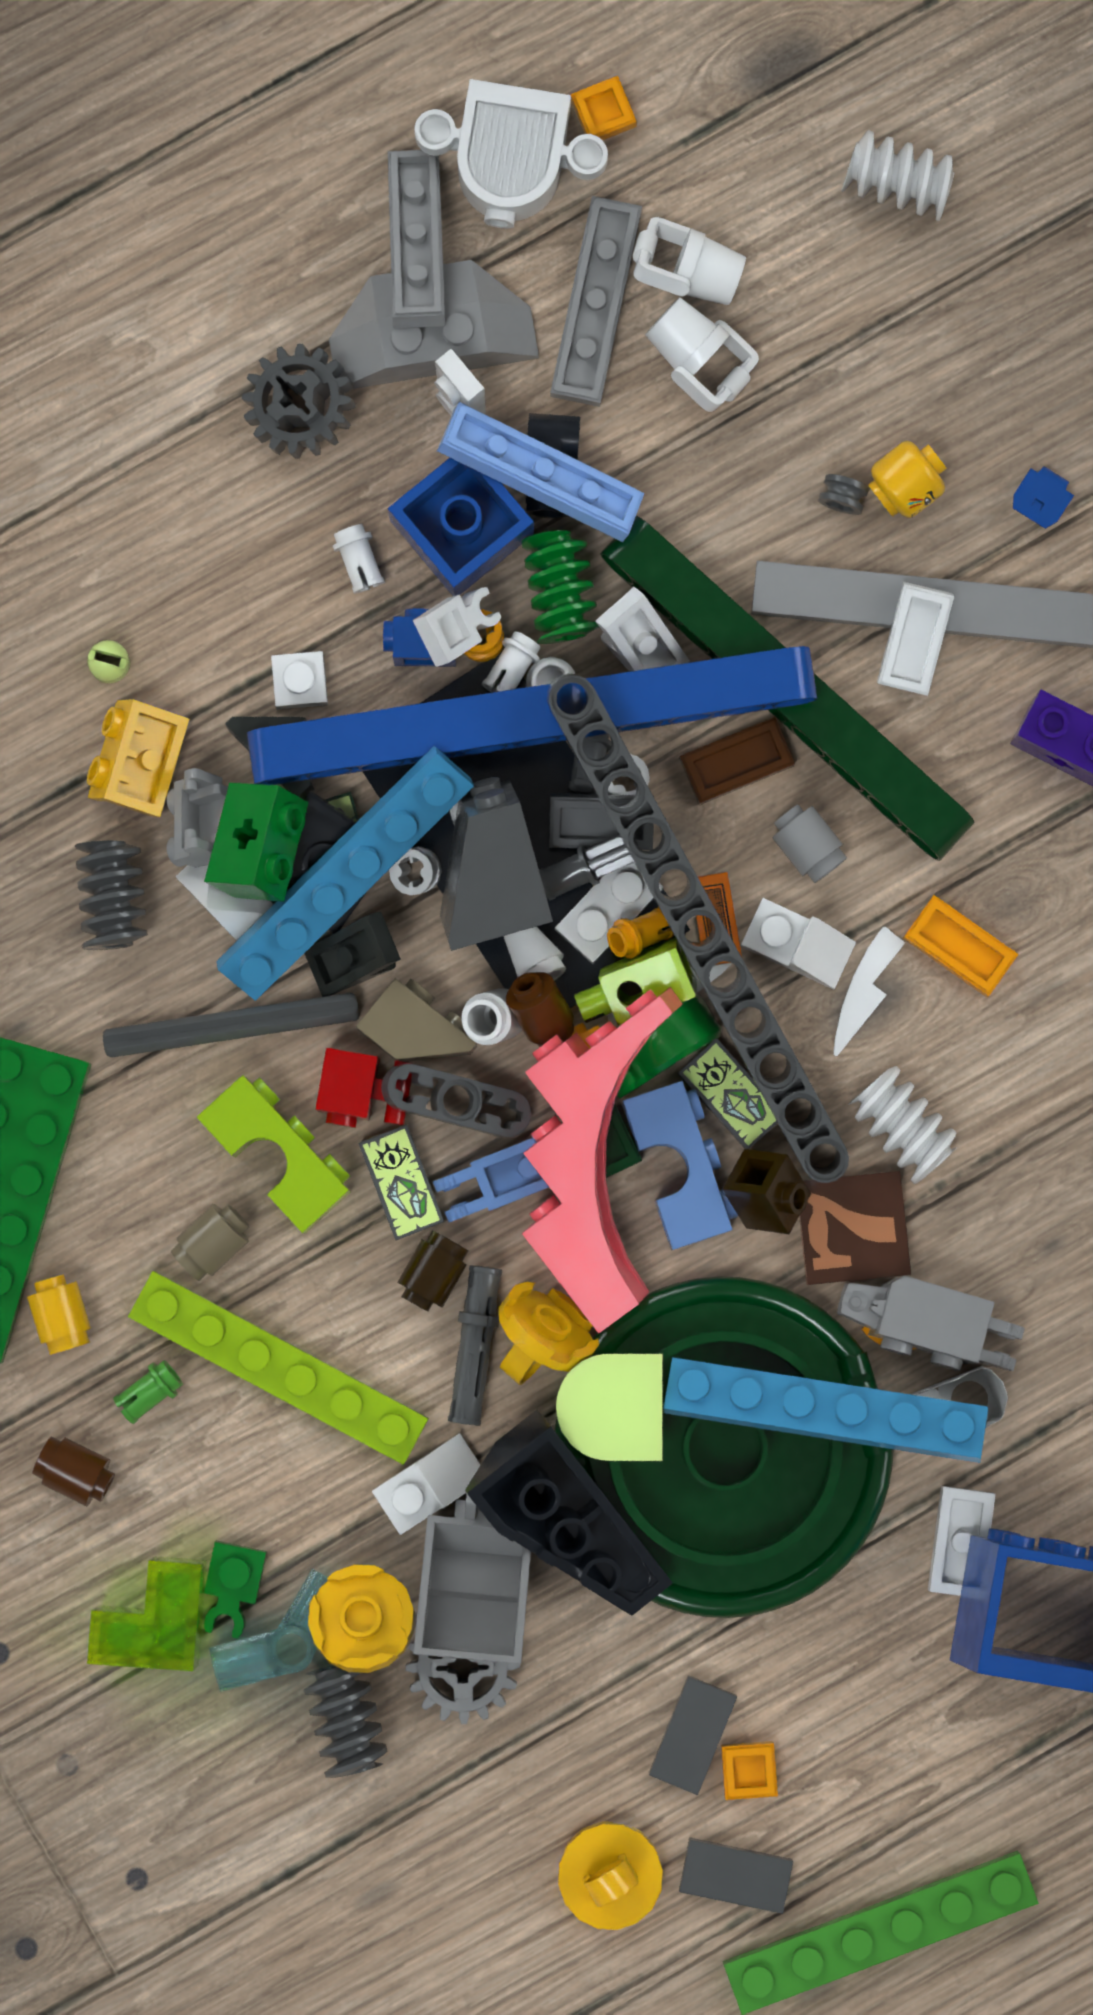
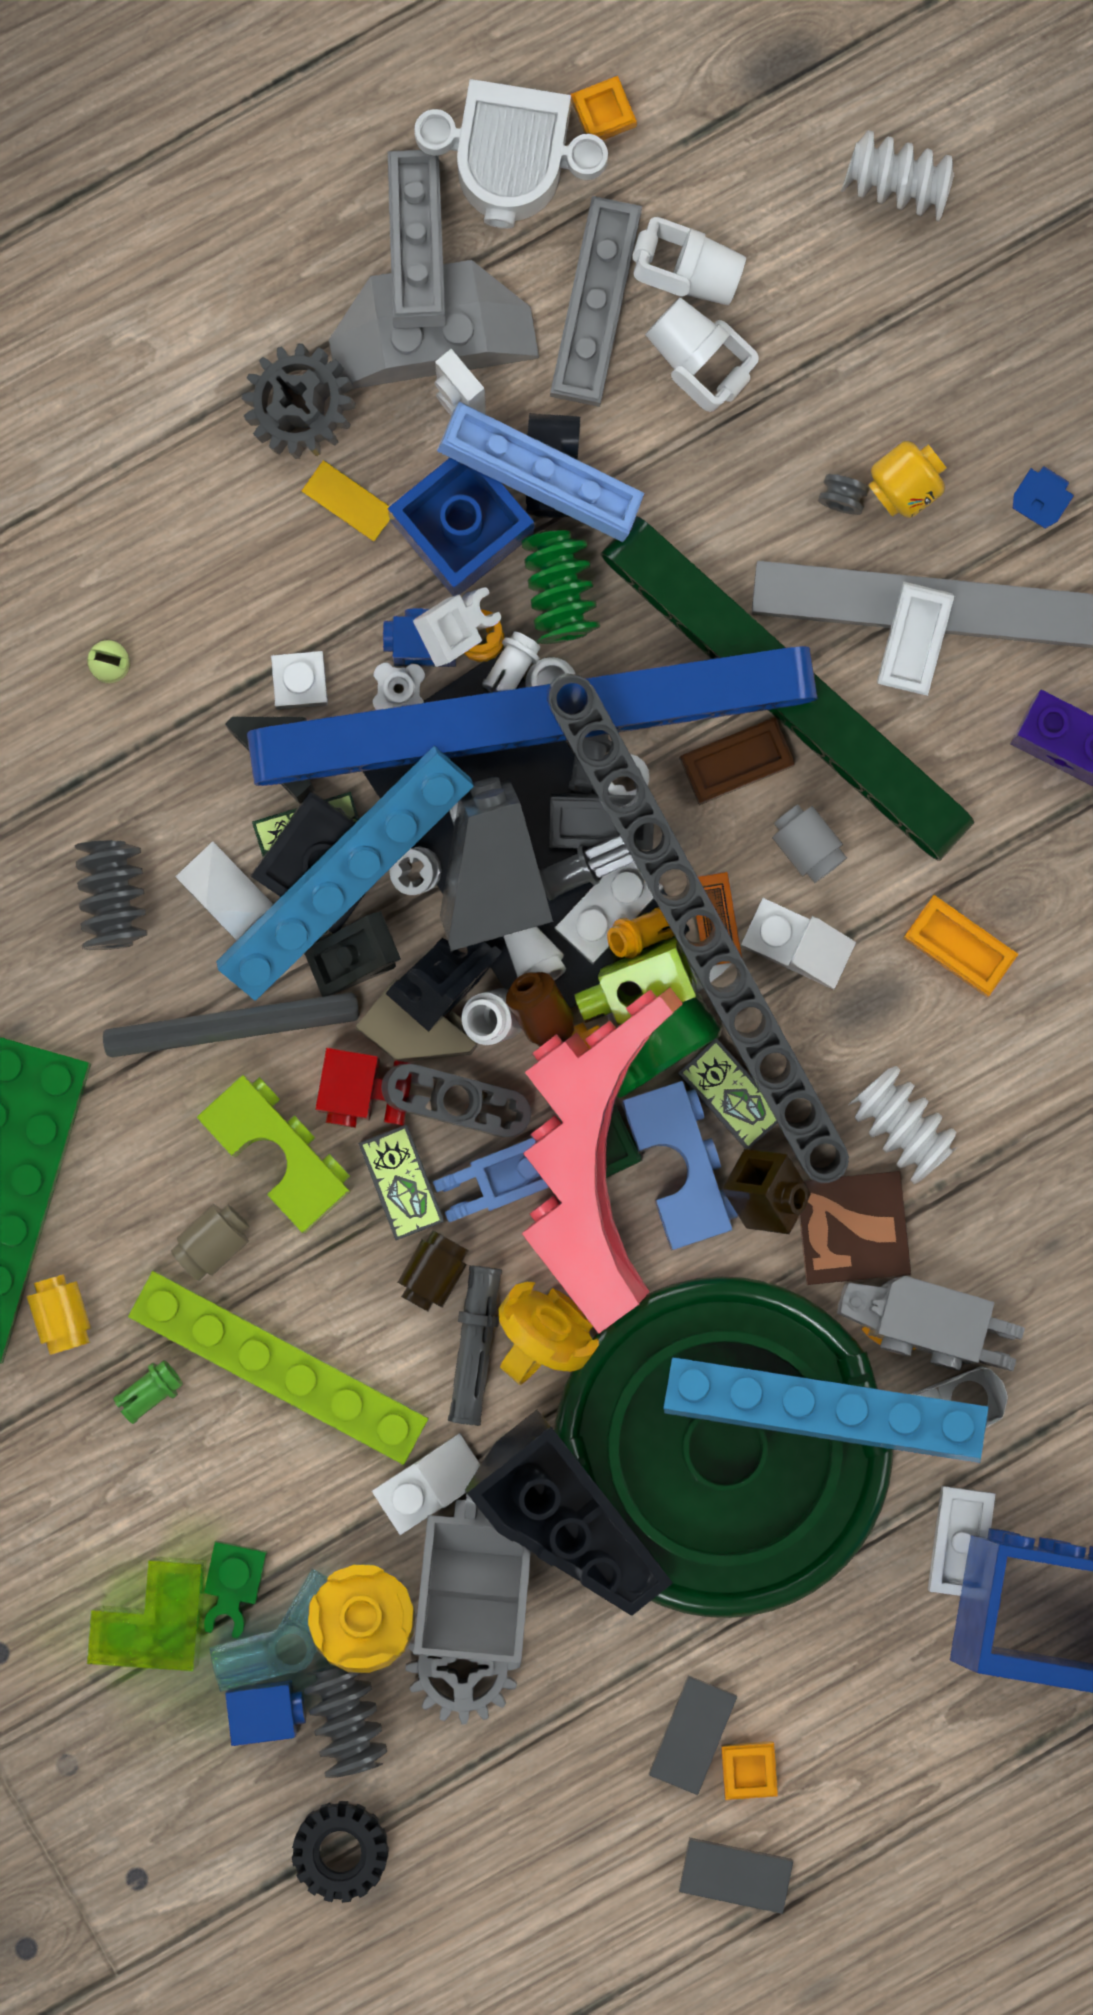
reddish brown brick [32,1436,115,1507] -> none
yellow bracket [87,699,190,817] -> none
light grey piece [167,768,228,868] -> none
green brick [204,783,309,902] -> none
white pin [333,524,385,594] -> none
yellowish green tile [556,1354,662,1461] -> none
yellow tile [558,1821,663,1930] -> none
white slope [596,587,690,672] -> none
bright green plate [723,1850,1039,2015] -> none
white sticker [834,927,905,1056] -> none
none -> blue brick [225,1680,306,1746]
none -> black tyre [292,1801,389,1903]
none -> yellow sticker [301,460,390,542]
none -> white plate [373,663,425,710]
none -> black hinge [386,937,502,1032]

